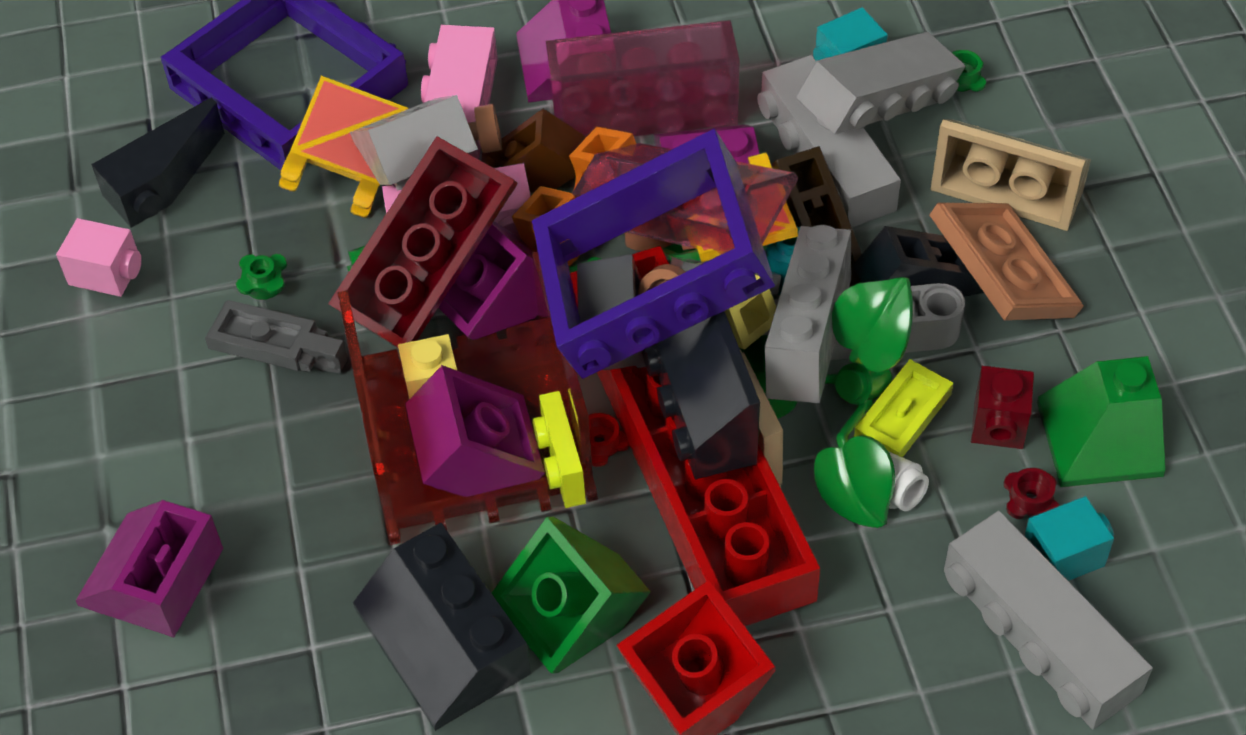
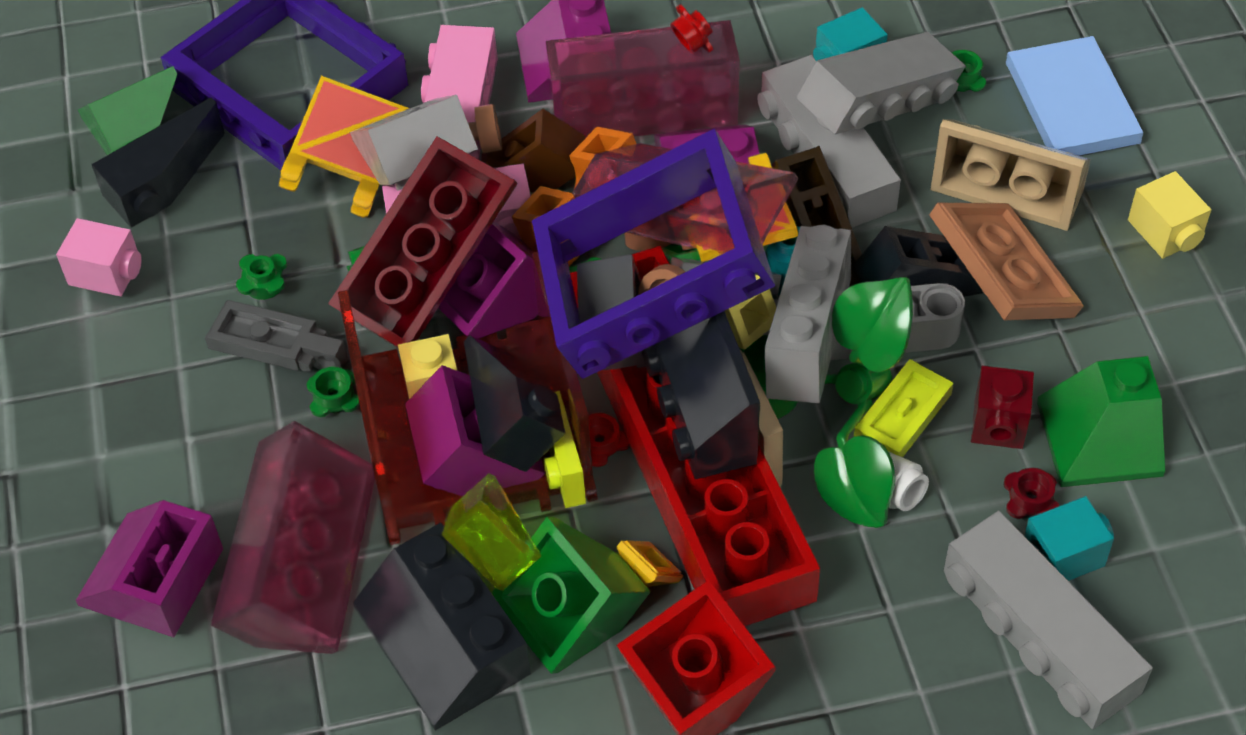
none -> green slope [78,66,177,155]
none -> clear pink slope [211,421,378,654]
none -> green plate [306,367,360,417]
none -> clear neon green slope [442,473,541,591]
none -> black slope [464,335,566,472]
none -> yellow slope [617,540,683,587]
none -> red plate [670,4,714,54]
none -> light blue tile [1006,36,1144,156]
none -> light yellow brick [1128,171,1212,259]

